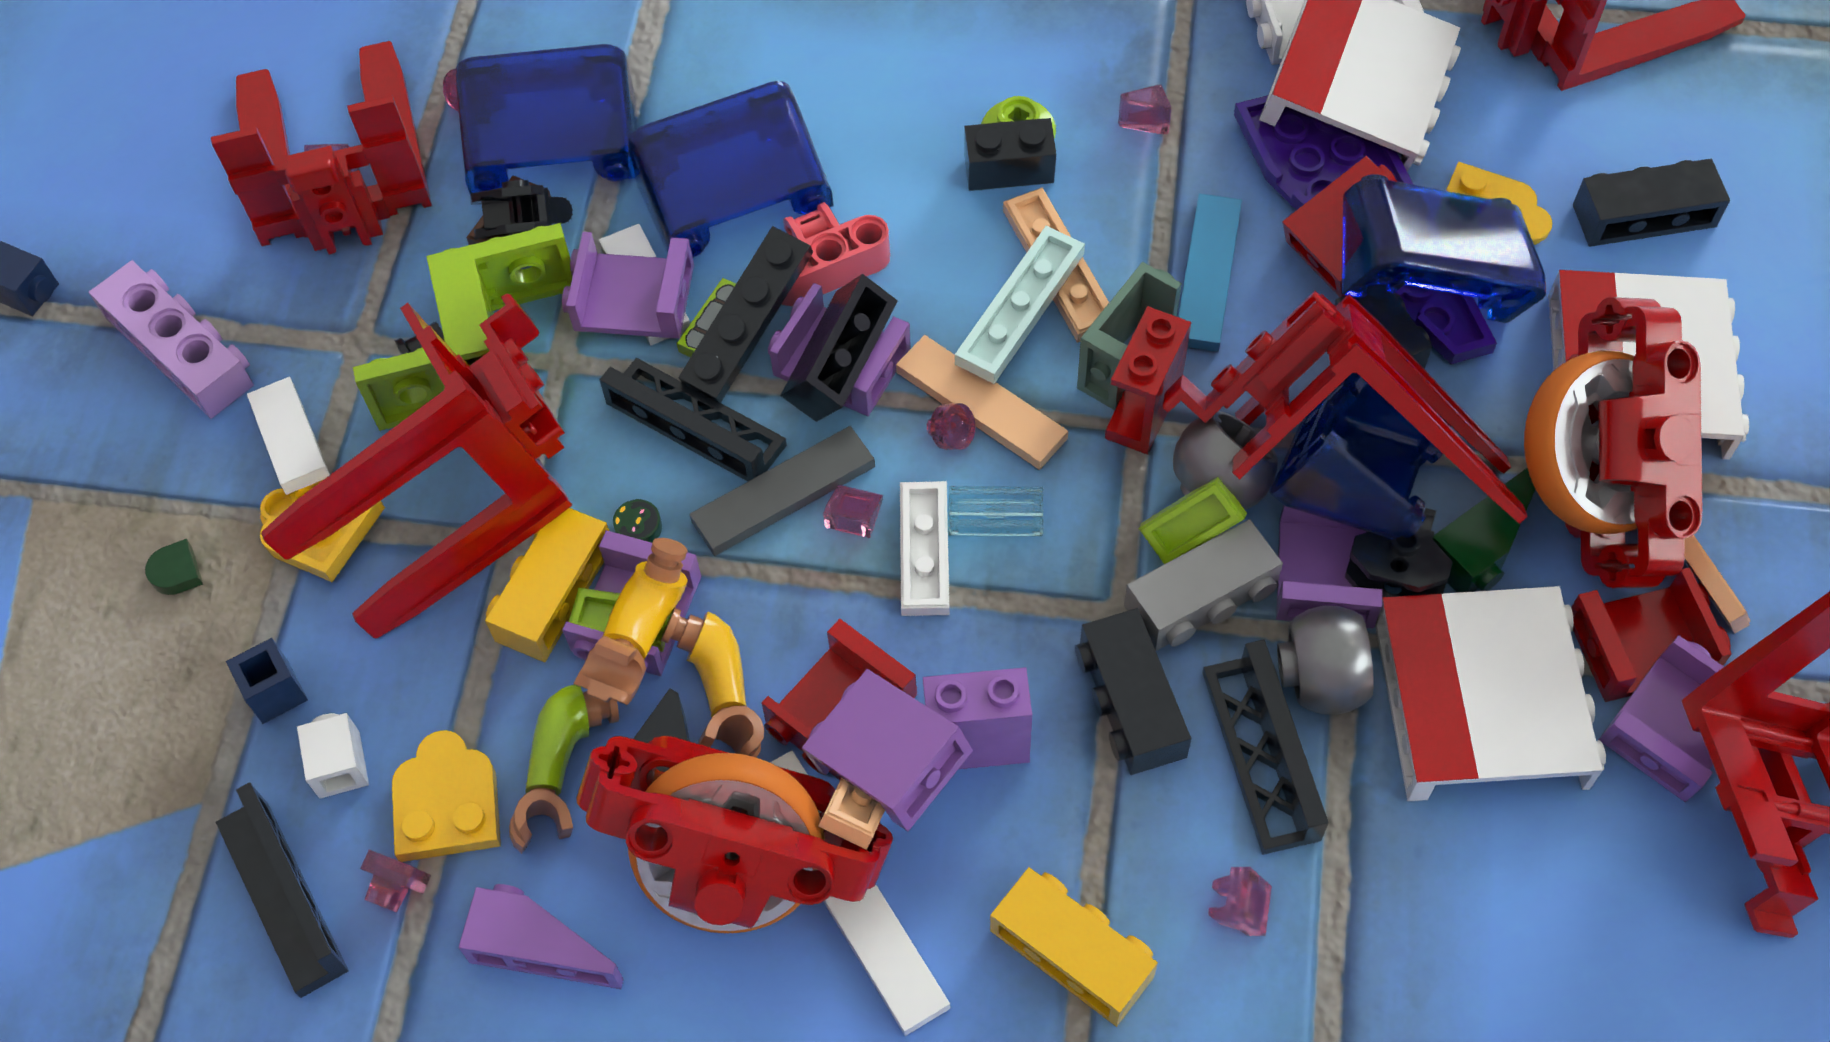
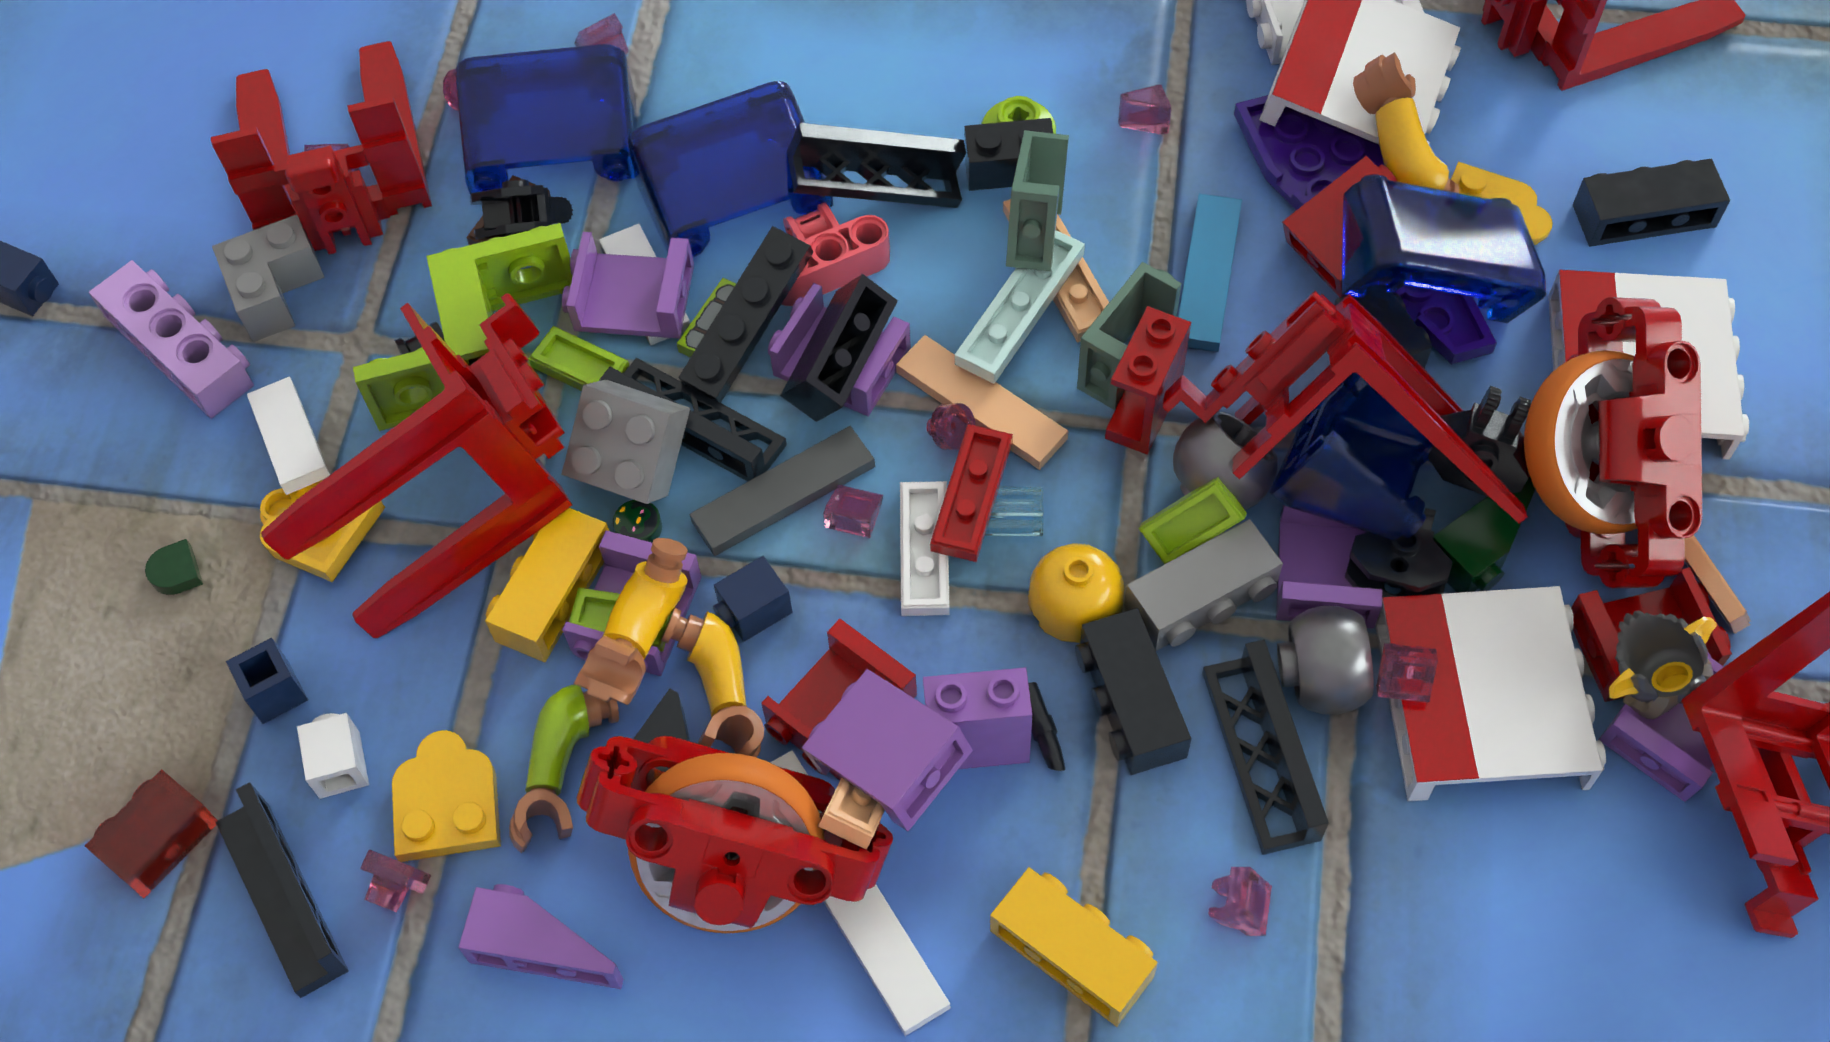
none -> clear red brick [85,769,218,899]
none -> light grey brick [212,214,325,342]
none -> lime tile [528,326,630,391]
none -> light grey brick [561,380,690,504]
none -> tile [574,13,629,70]
none -> dark blue brick [713,556,793,642]
none -> black fence [787,123,966,208]
none -> red tile [930,424,1013,562]
none -> sand green panel [1006,130,1069,272]
none -> yellow cylinder [1028,543,1125,643]
none -> black piece [1028,682,1065,771]
none -> yellow piece [1353,52,1459,210]
none -> clear pink tile [1376,643,1438,702]
none -> black hinge [1428,386,1531,497]
none -> dark grey hair [1609,610,1717,720]

